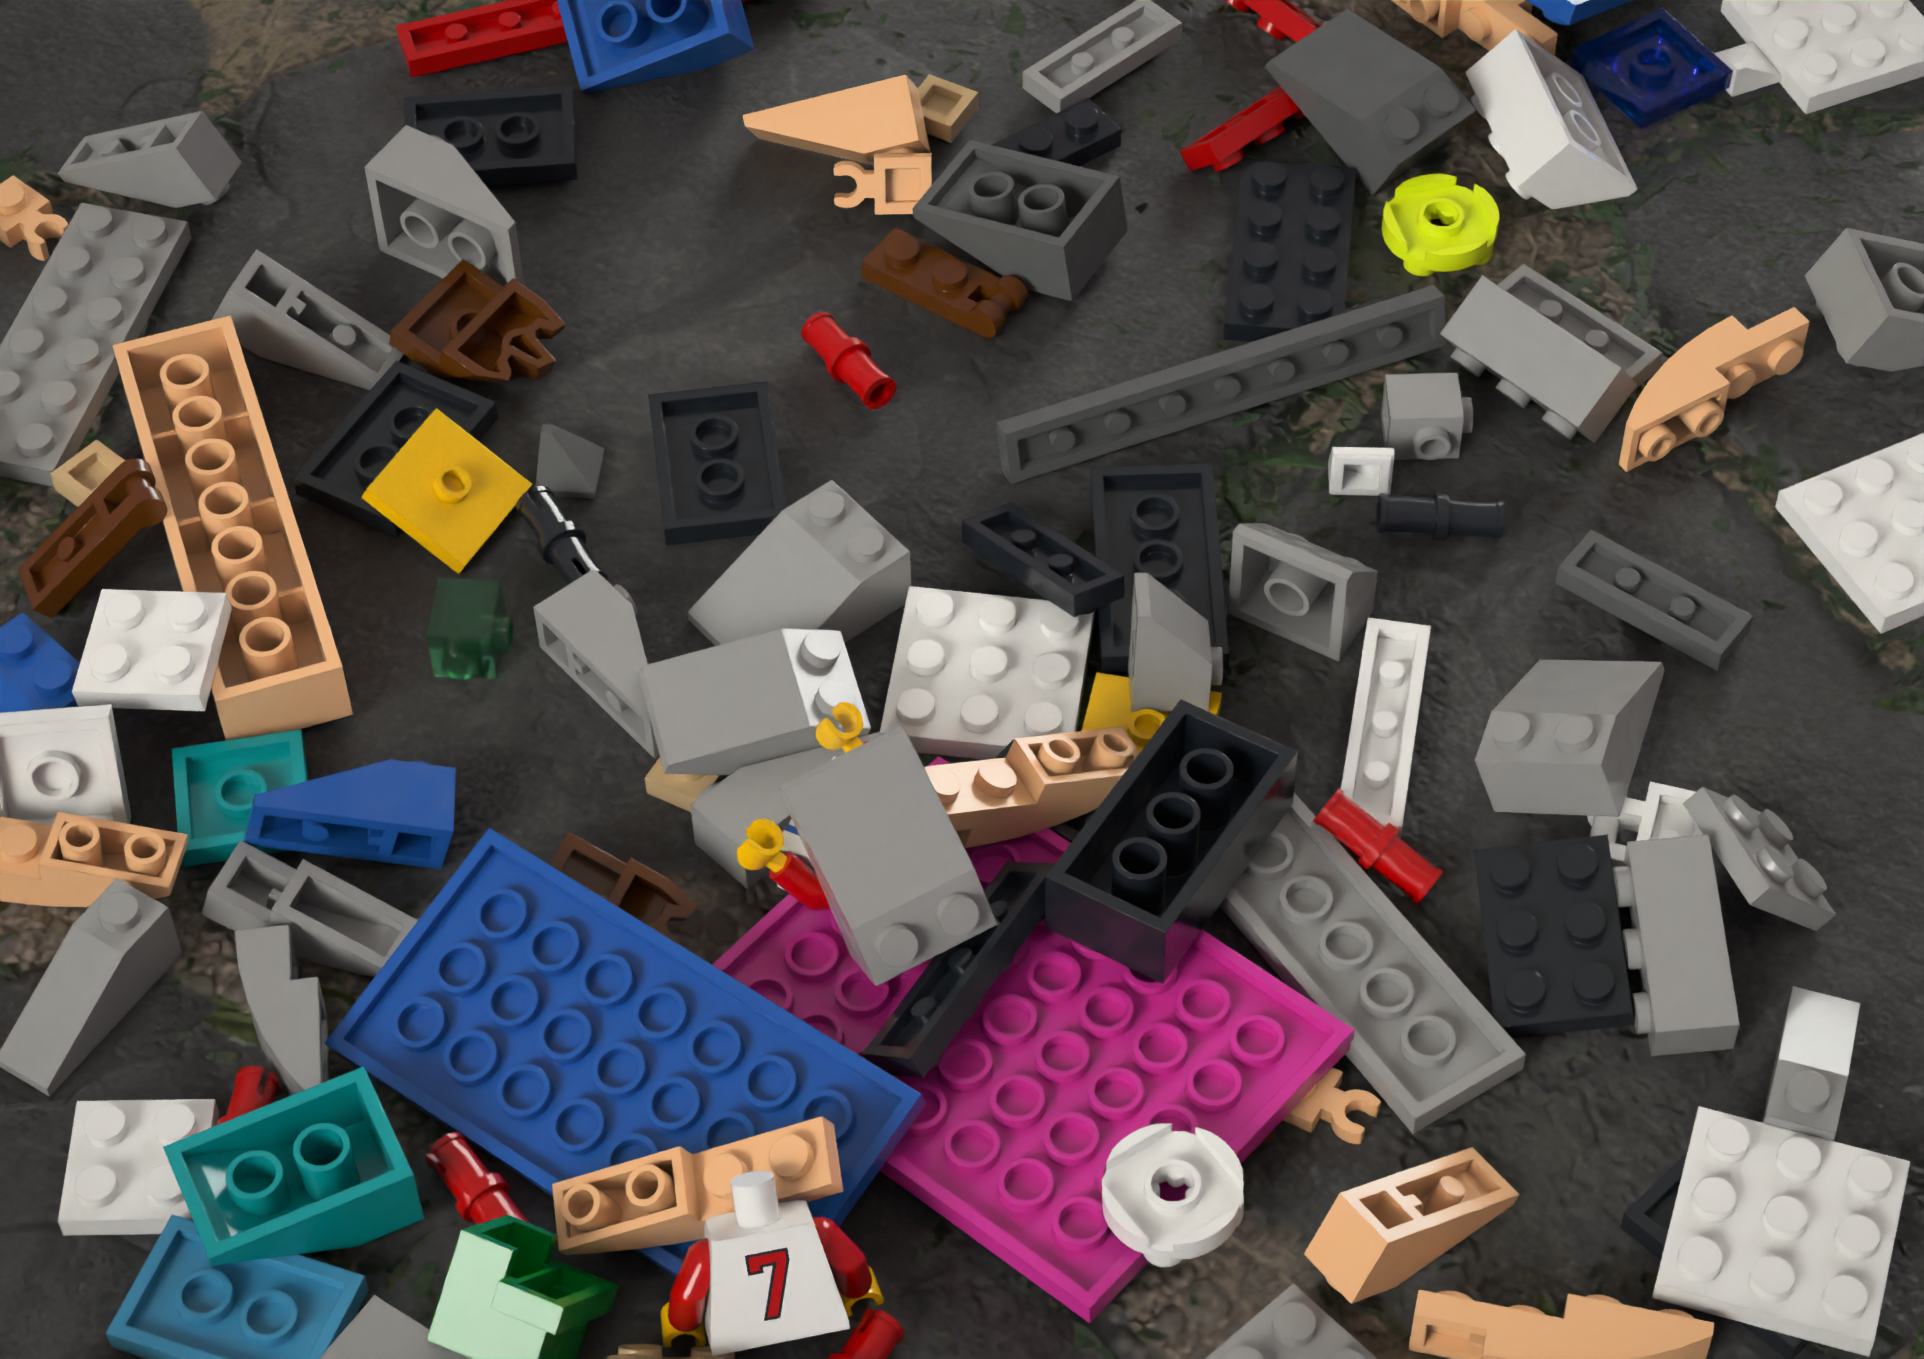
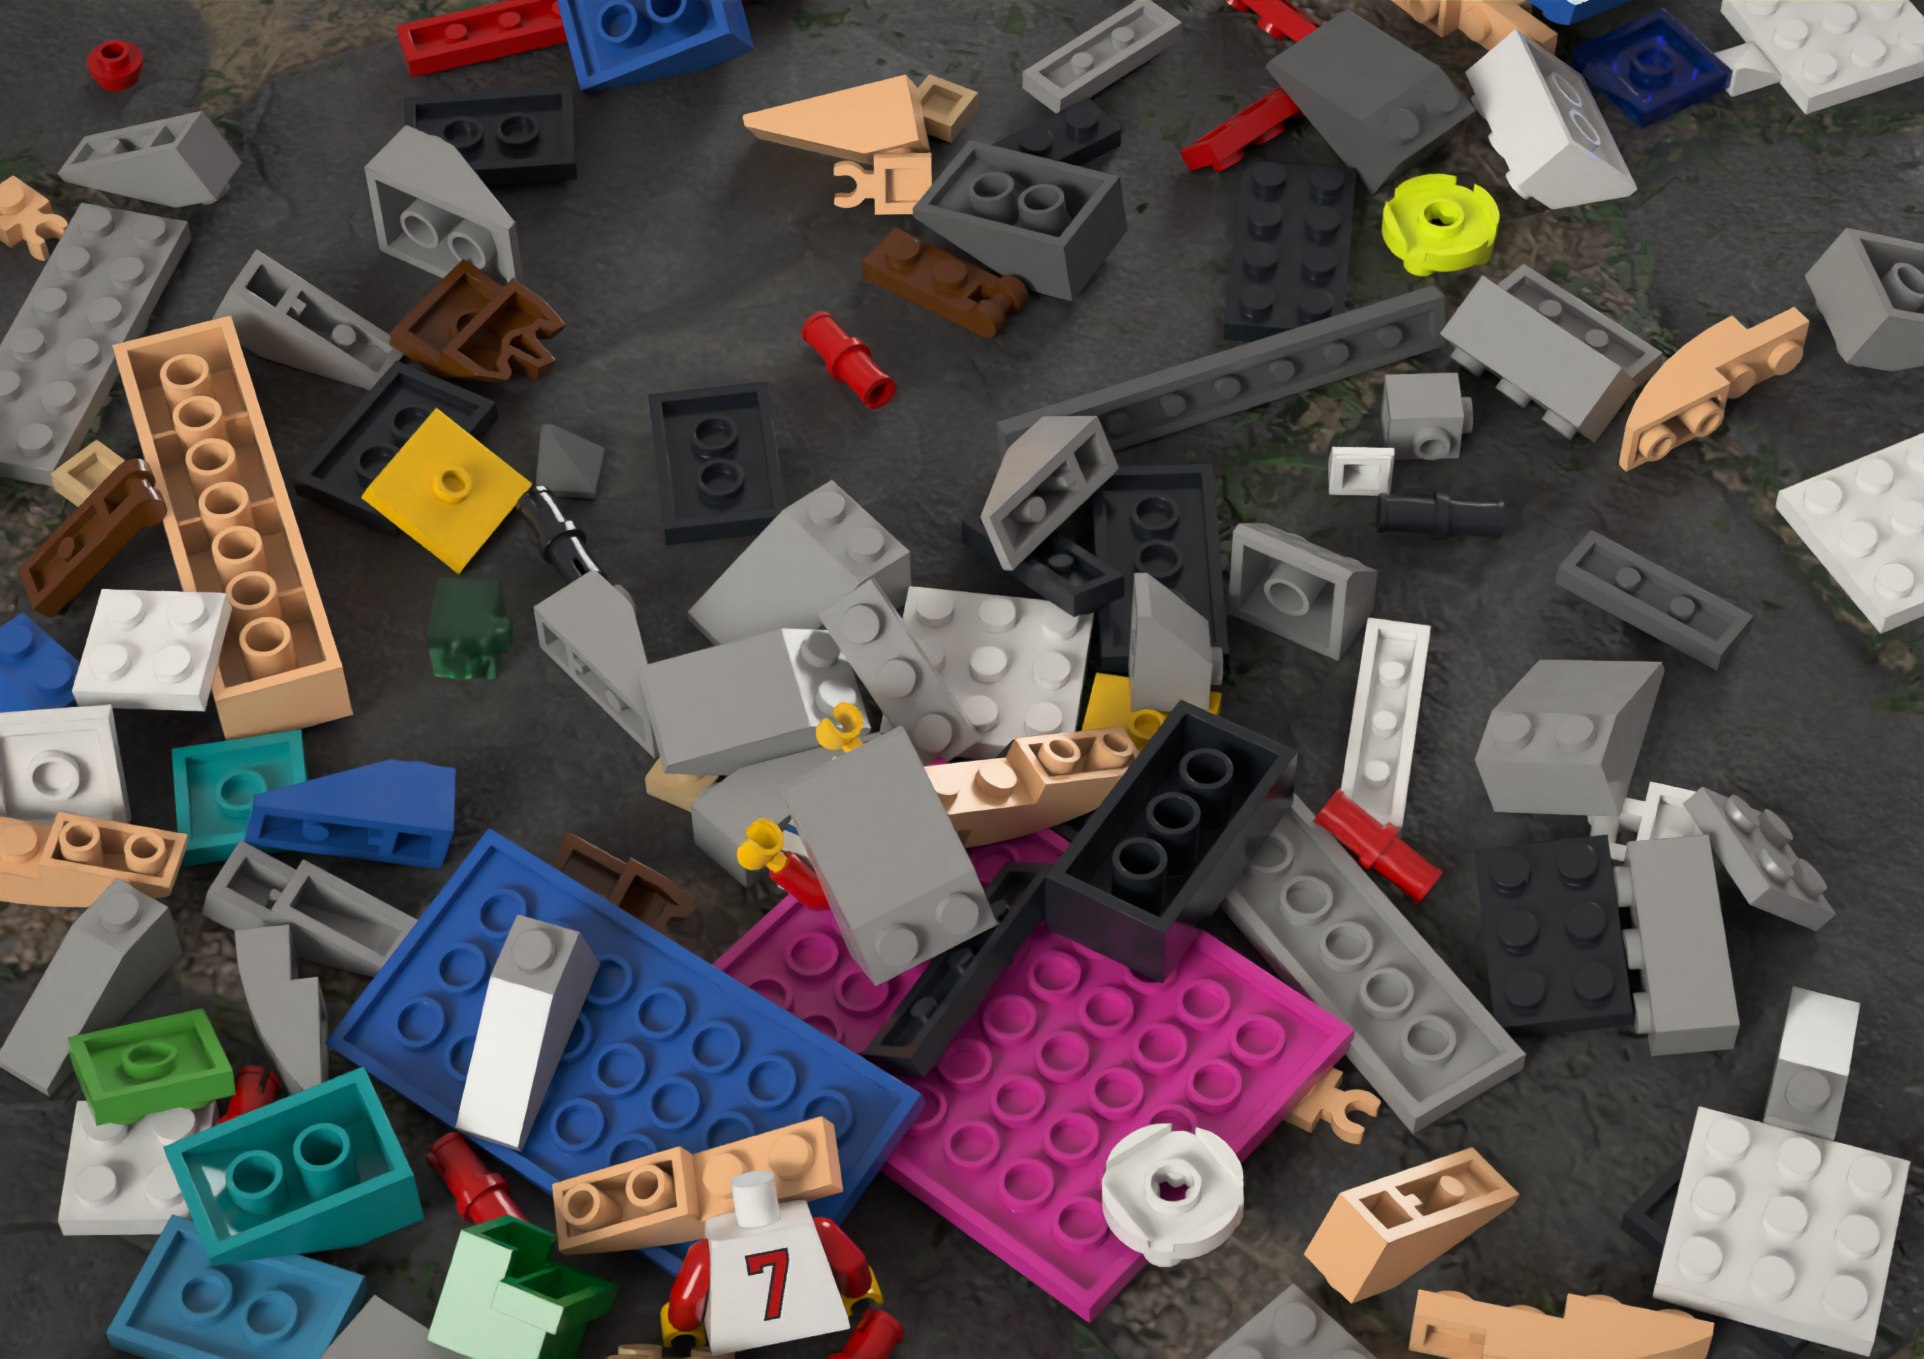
none -> bright green plate [67,1008,236,1126]
none -> red plate [87,40,144,91]
none -> slope [455,914,600,1152]
none -> light grey plate [818,578,982,767]
none -> light grey slope [980,416,1119,570]

